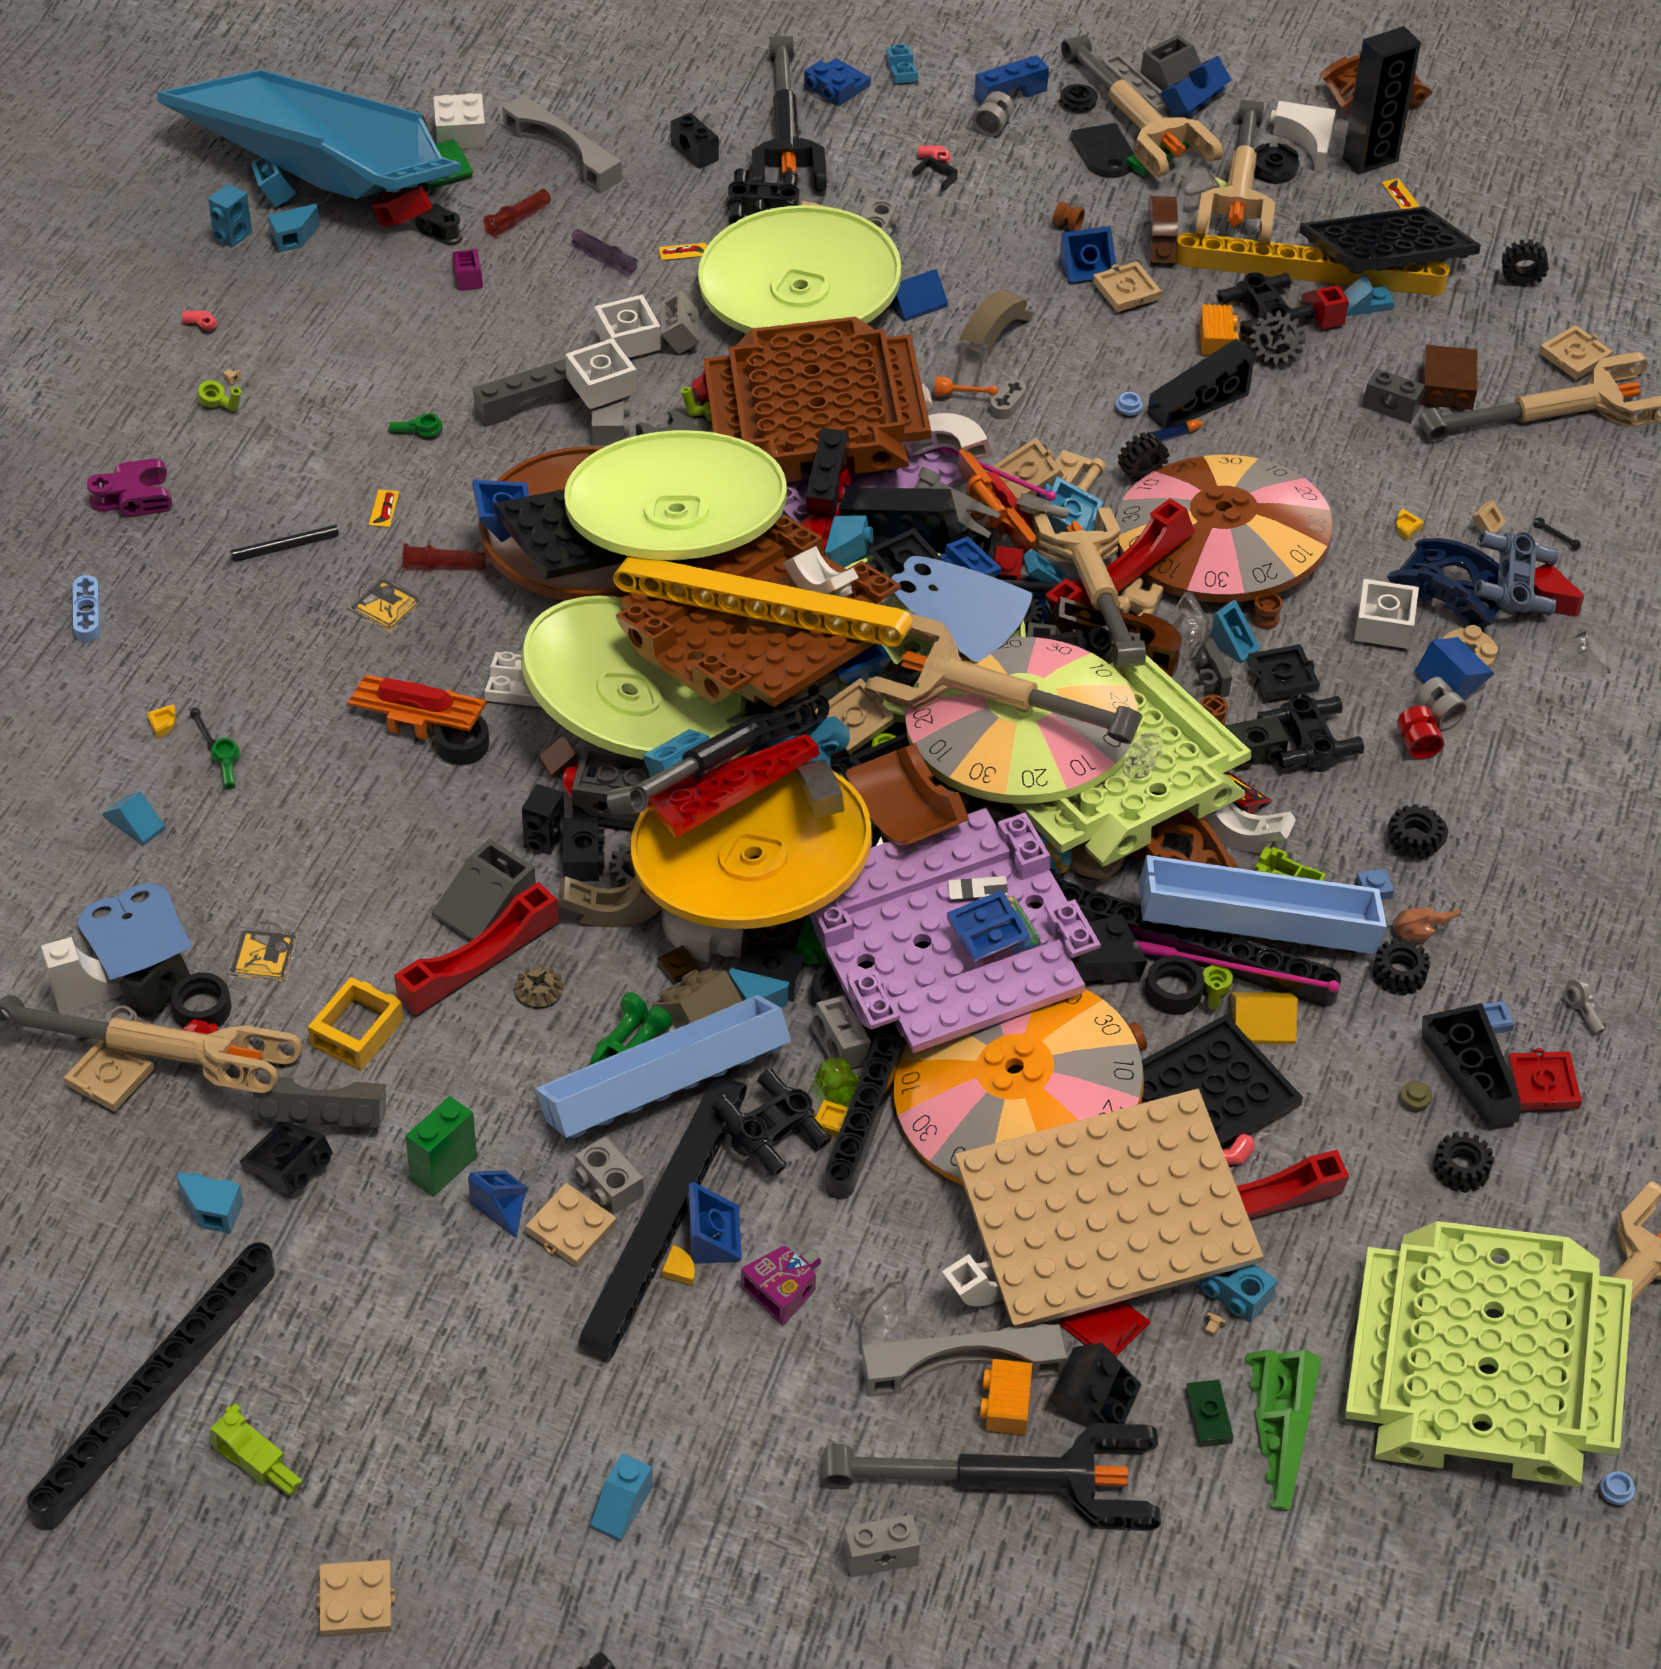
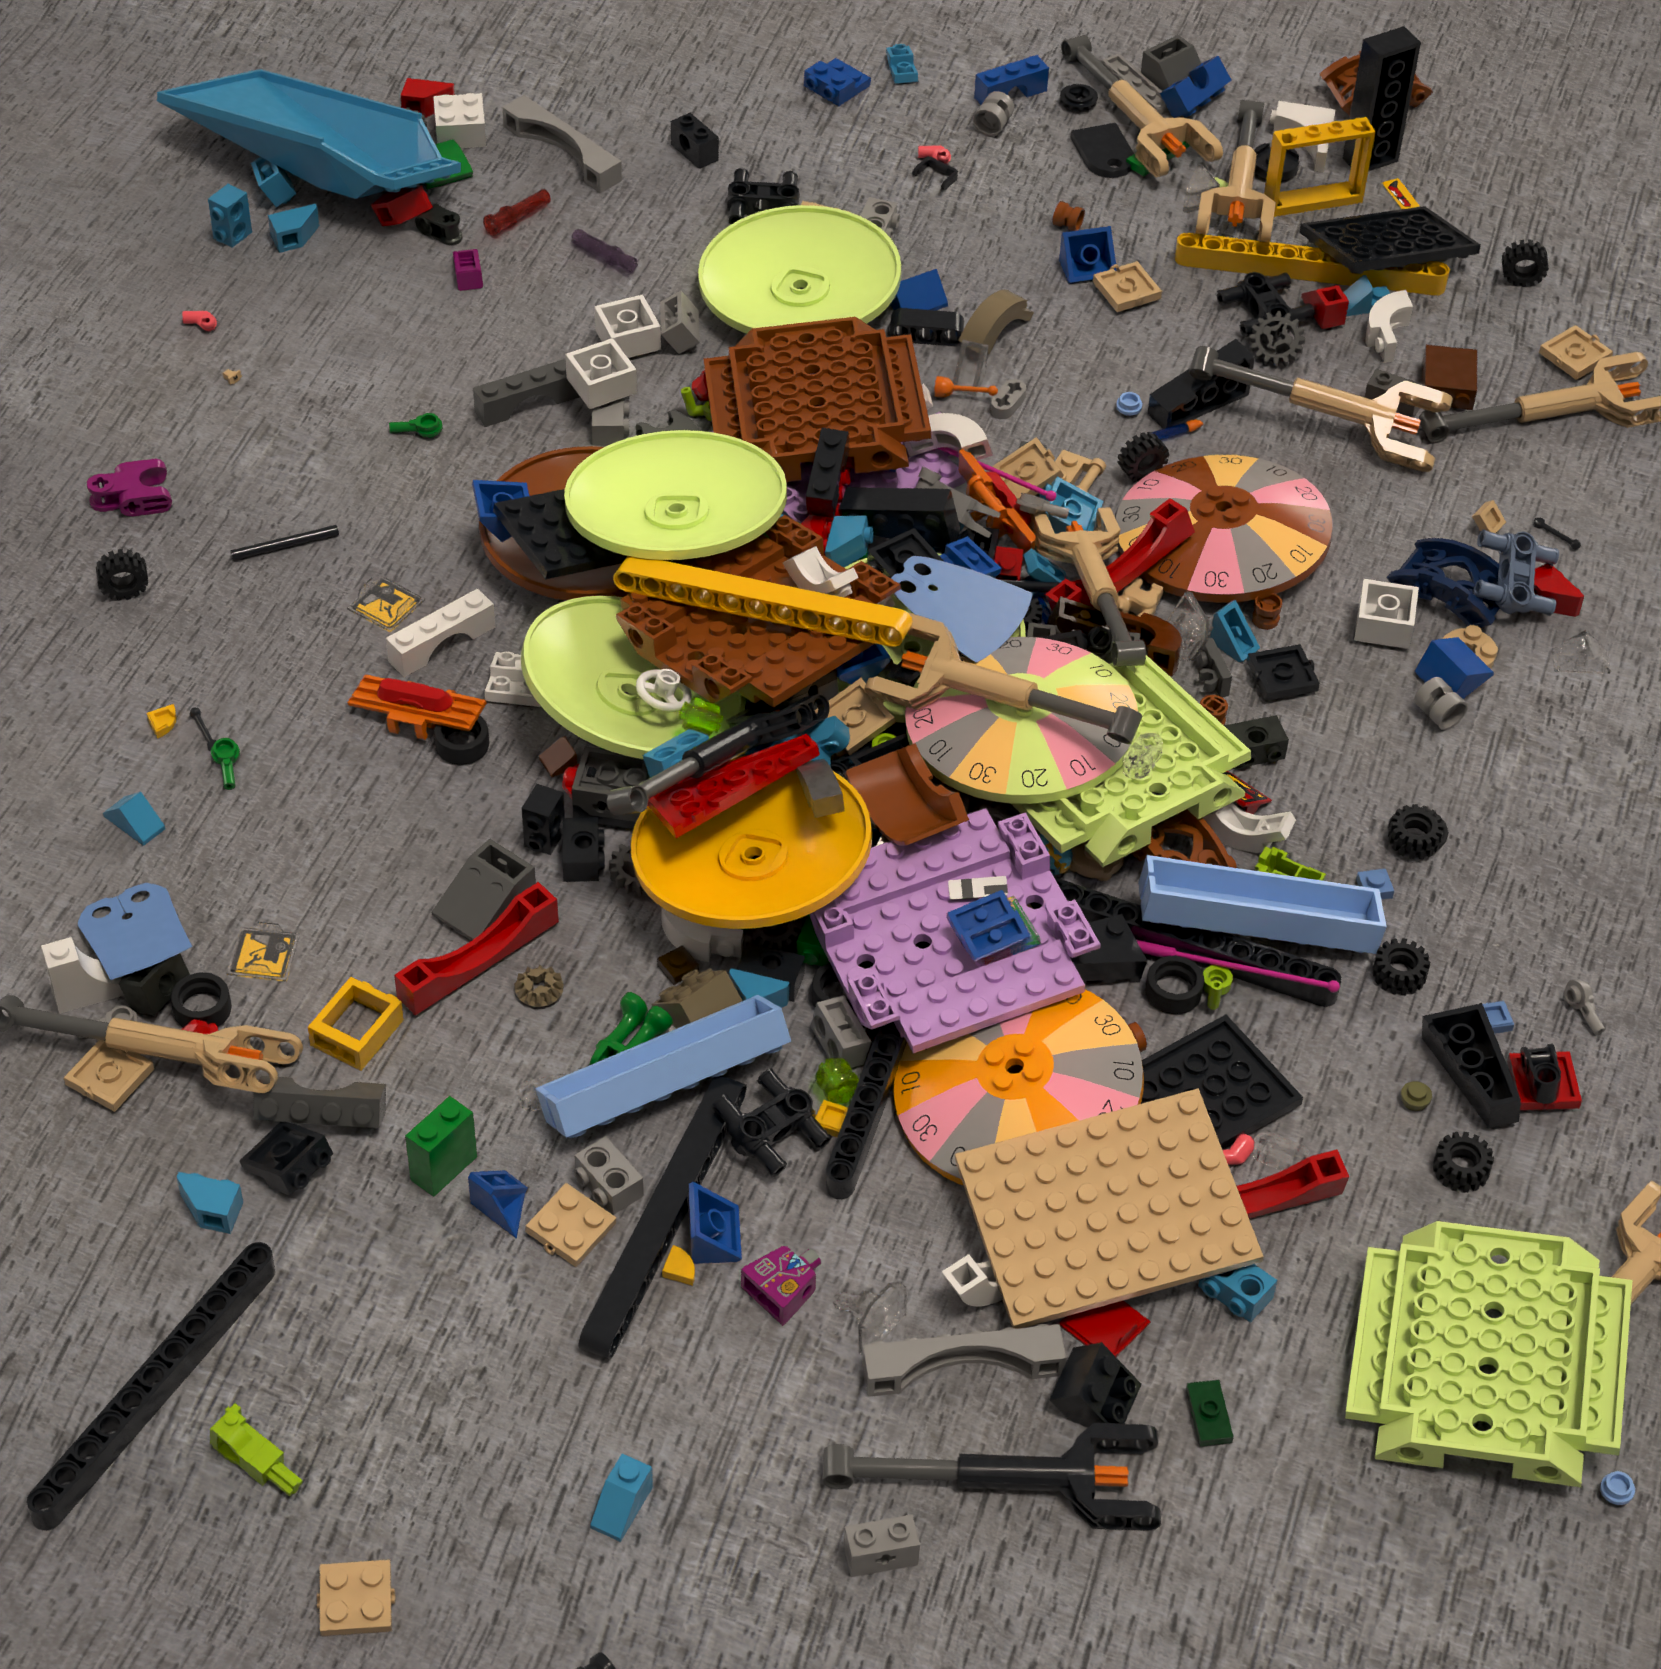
light blue beam [73,575,100,642] -> none
lime plate [197,380,242,412] -> none
yellow sticker [369,489,399,527] -> none
clear red pin [402,543,487,569] -> none
dark tan arch [558,876,662,927] -> none
yellow sticker [659,243,707,260] -> none
black piece [752,36,827,191] -> none
light orange brick [980,1359,1032,1436] -> none
reddish brown arch [1148,196,1178,265] -> none
light orange brick [1199,303,1239,355] -> none
tan piece [1205,1312,1226,1336] -> none
yellow slope [1230,992,1298,1045] -> none
bright green wedge [1246,1349,1322,1511] -> none
black piece [1257,694,1364,772] -> none
nougat piece [1393,907,1460,944] -> none
yellow tile [1396,509,1424,541] -> none
red wheel [1397,706,1444,760] -> none
none -> black tyre [96,549,148,600]
none -> white arch [386,588,495,677]
none -> red slope [400,78,455,118]
none -> white piece [636,669,692,712]
none -> clear neon green piece [678,697,723,737]
none -> black beam [889,308,964,346]
none -> tan piece [1189,346,1453,472]
none -> yellow window [1264,117,1375,217]
none -> white arch [1365,290,1413,363]
none -> black piece [1520,1043,1561,1104]

